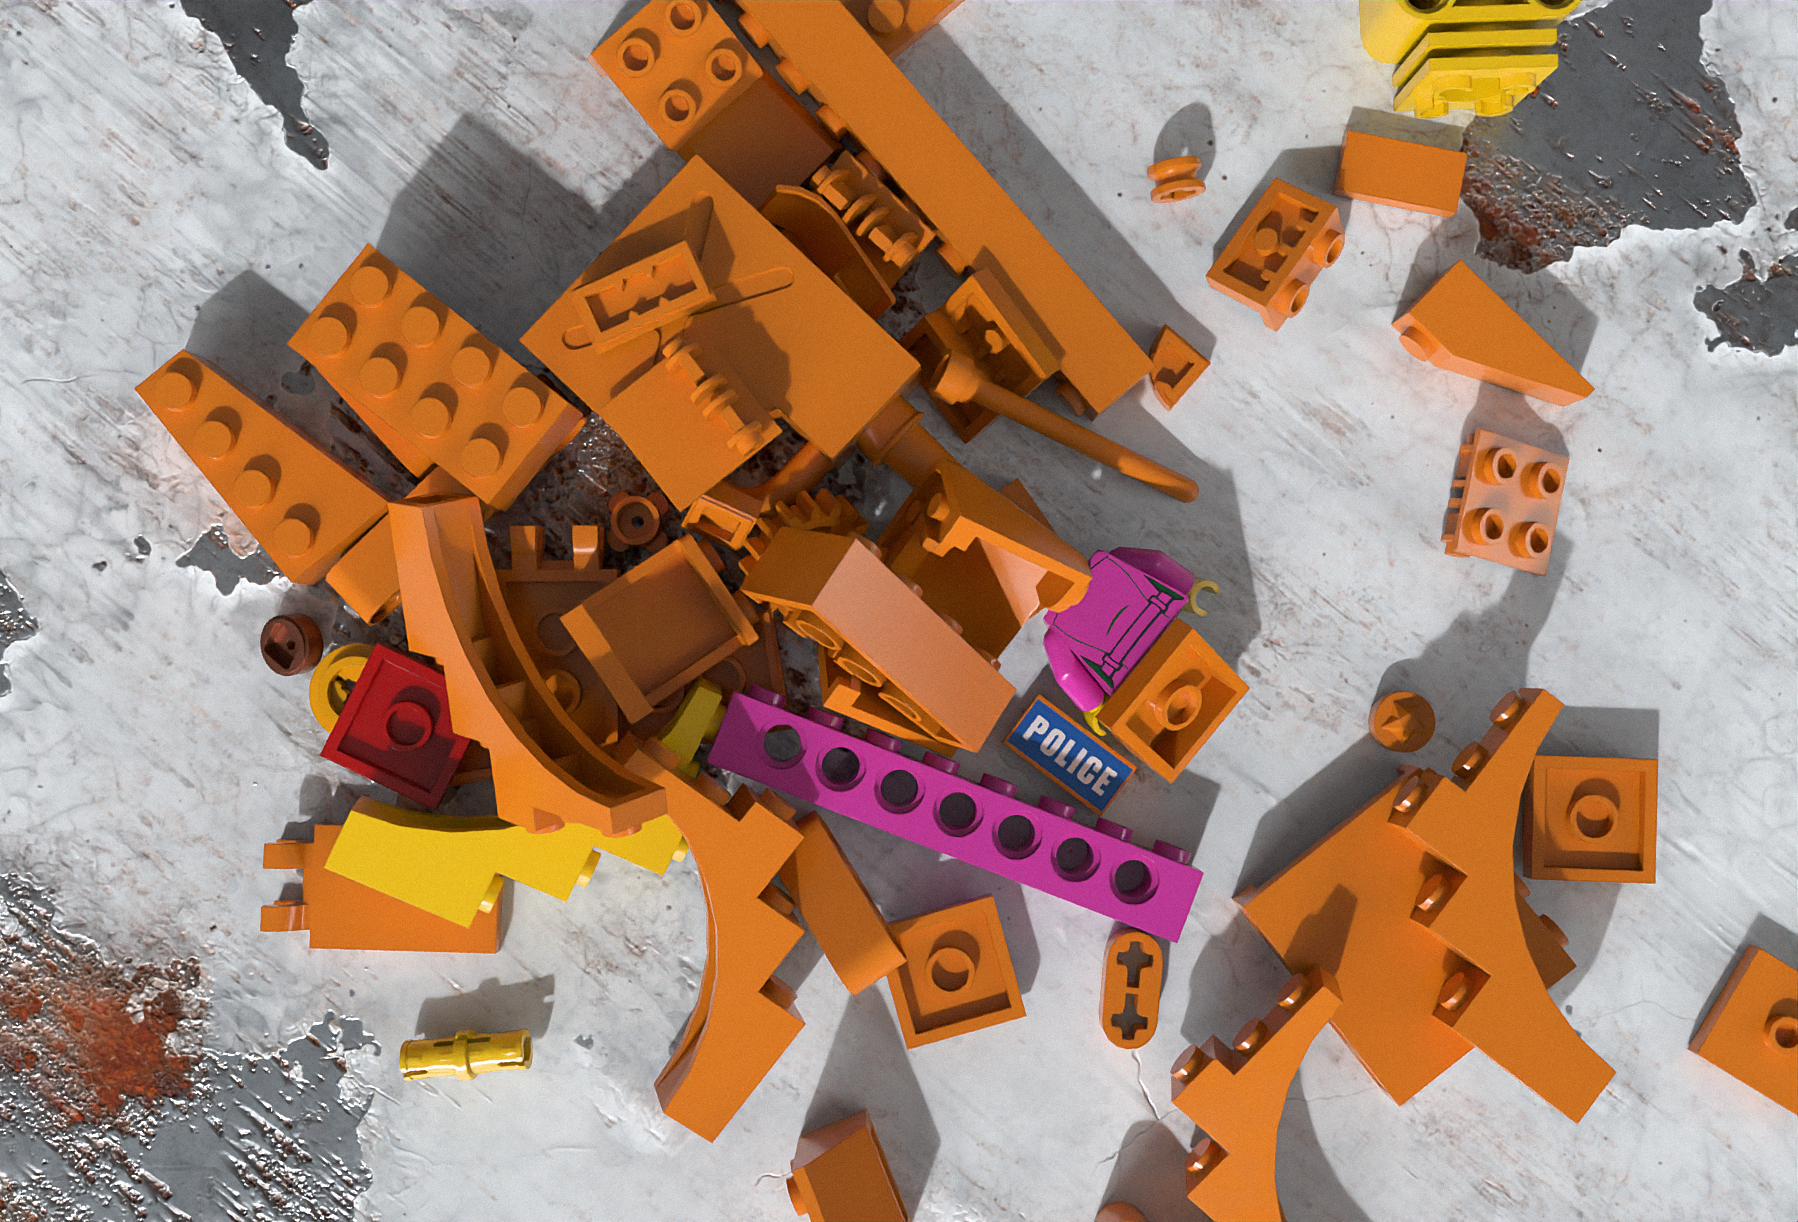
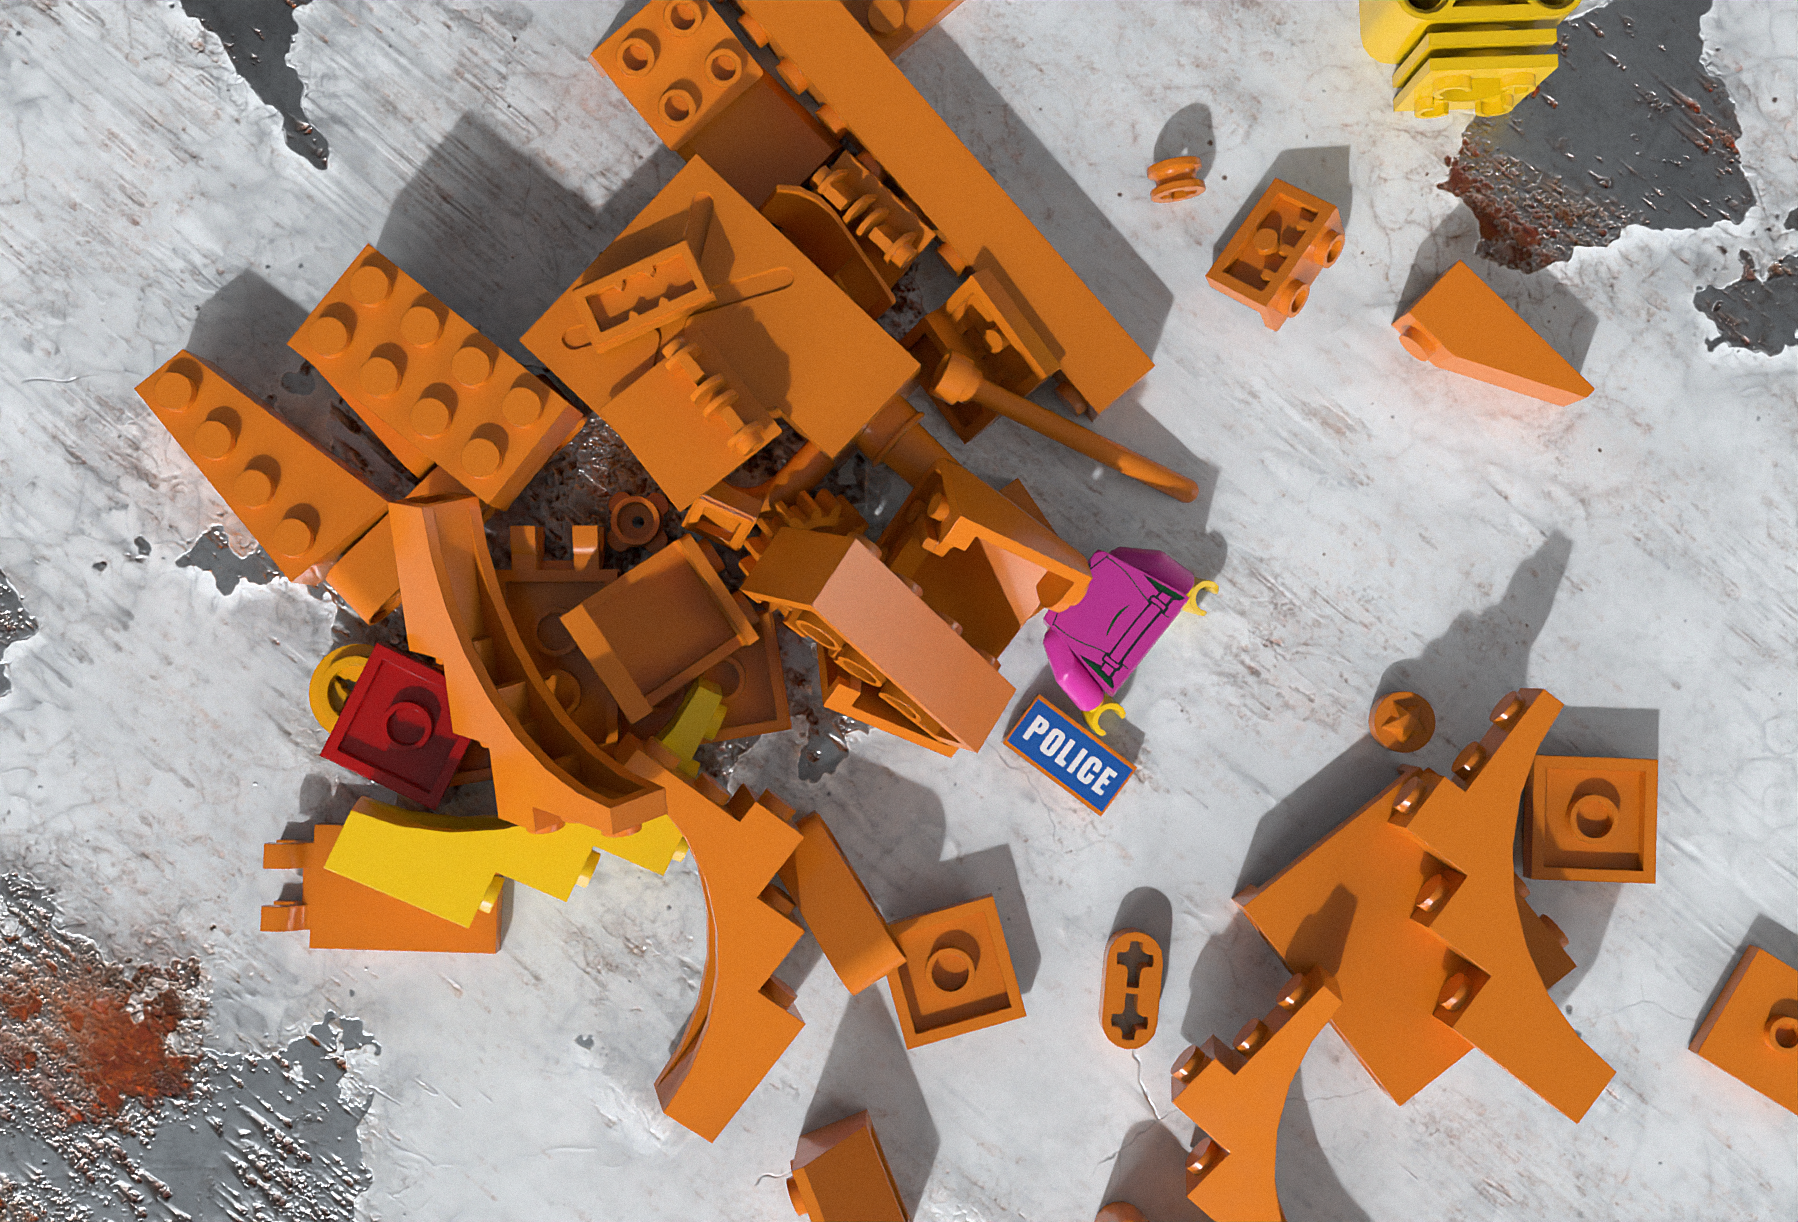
copper tile [260,613,324,676] -> none
yellow pin [399,1028,533,1081] -> none
dark pink brick [707,683,1204,943] -> none
orange plate [1095,617,1250,784] -> none
orange tile [1148,323,1211,411] -> none
orange tile [1332,130,1468,218] -> none
orange hinge [1440,429,1570,576] -> none

